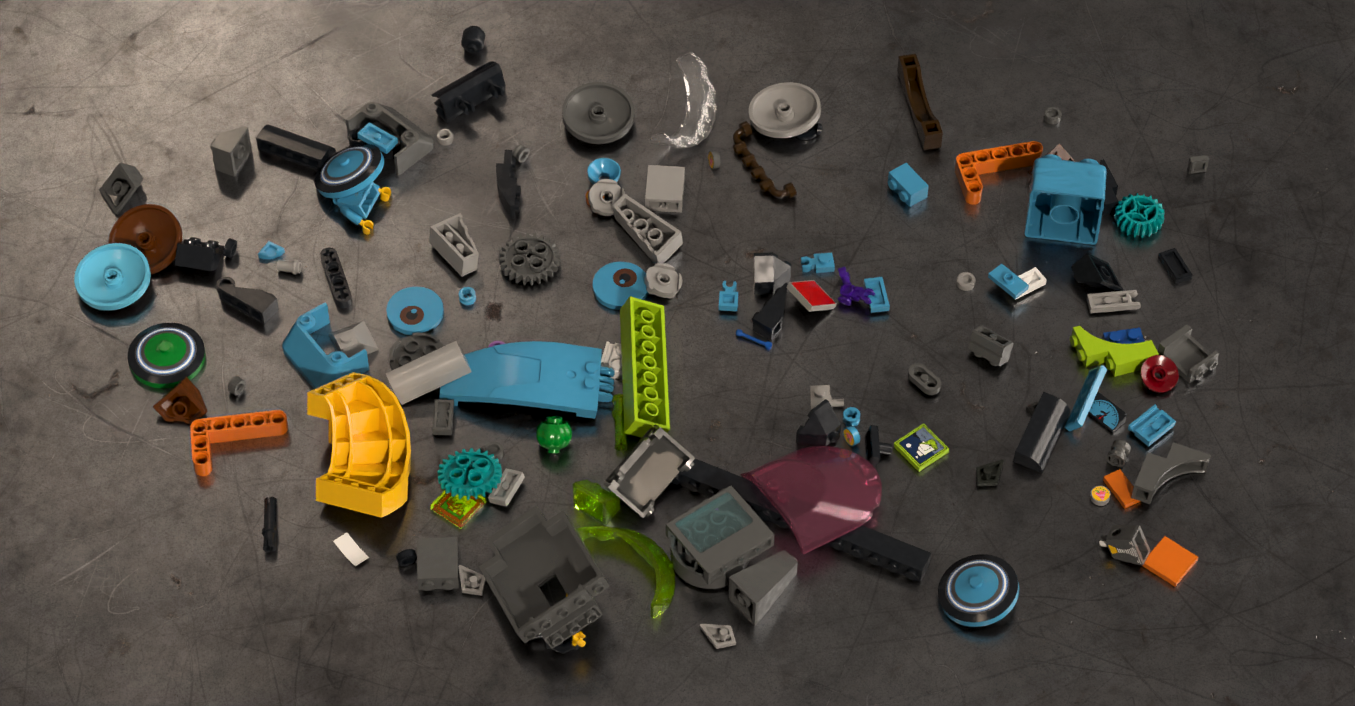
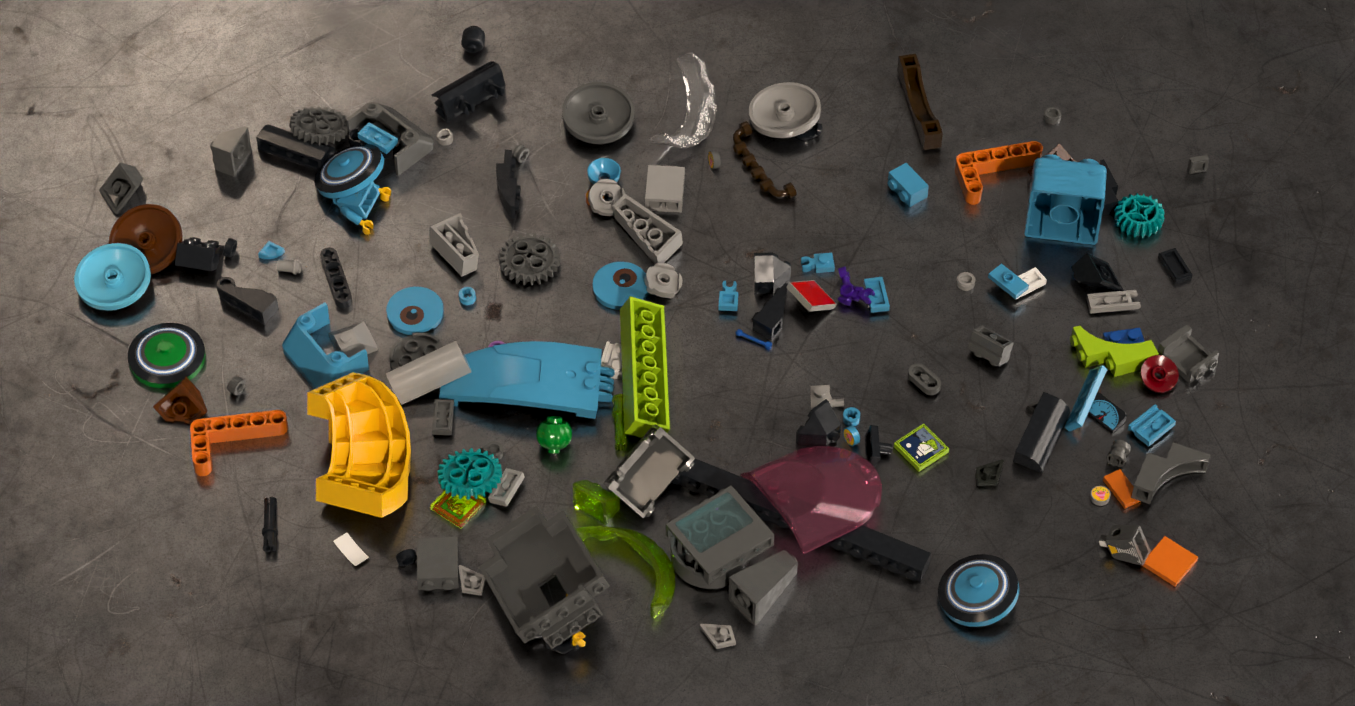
none -> dark grey gear [289,106,348,145]

